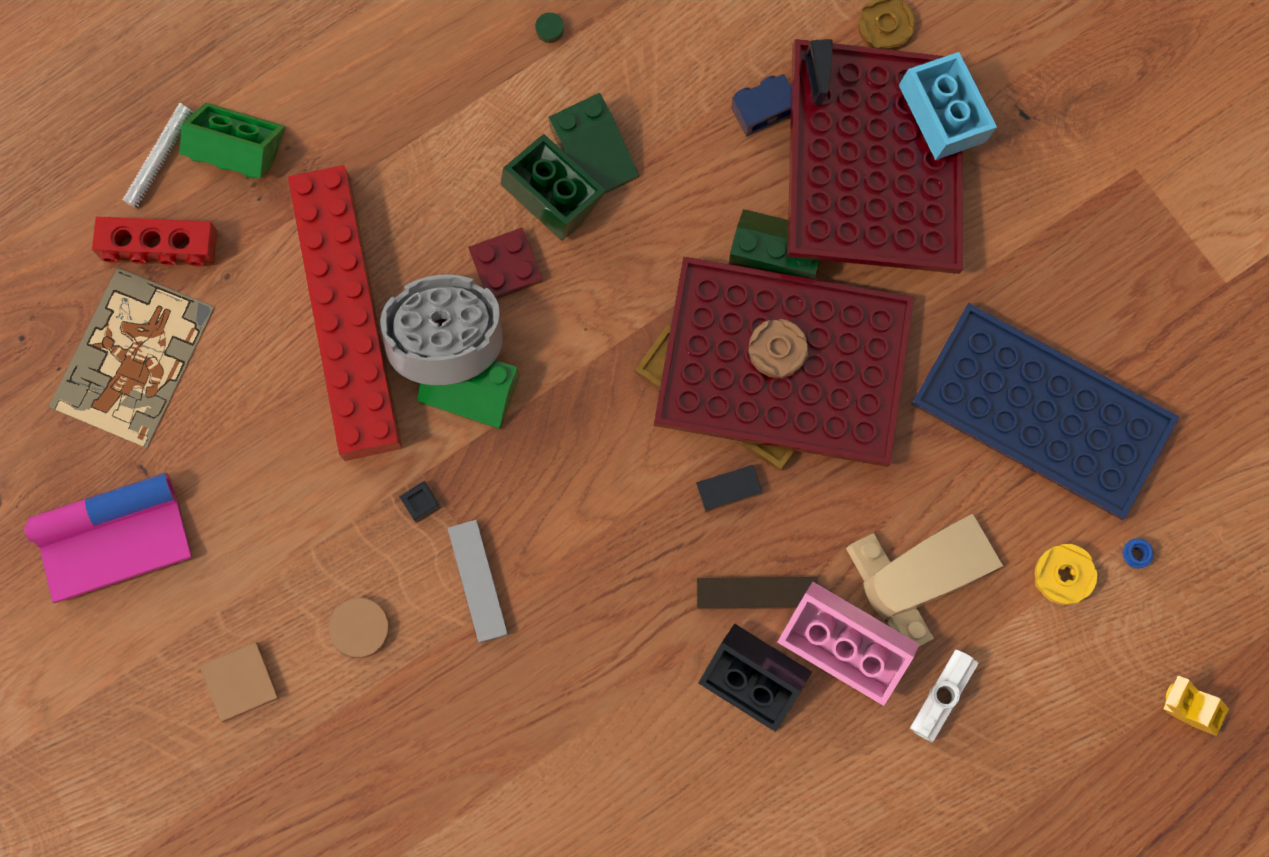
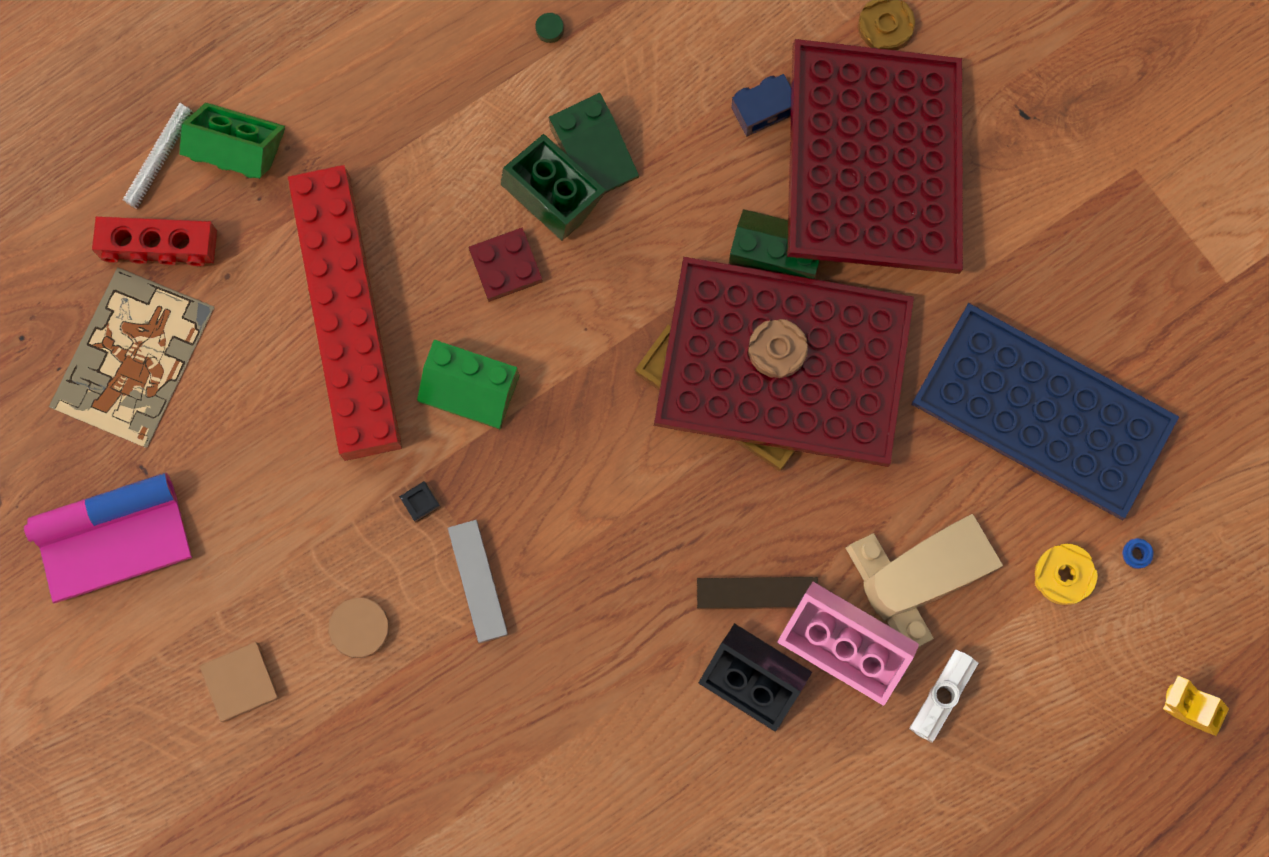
light grey brick [380,274,503,385] -> none
black tile [696,465,762,512] -> none
black slope [804,39,833,106] -> none
medium azure brick [899,52,997,160] -> none

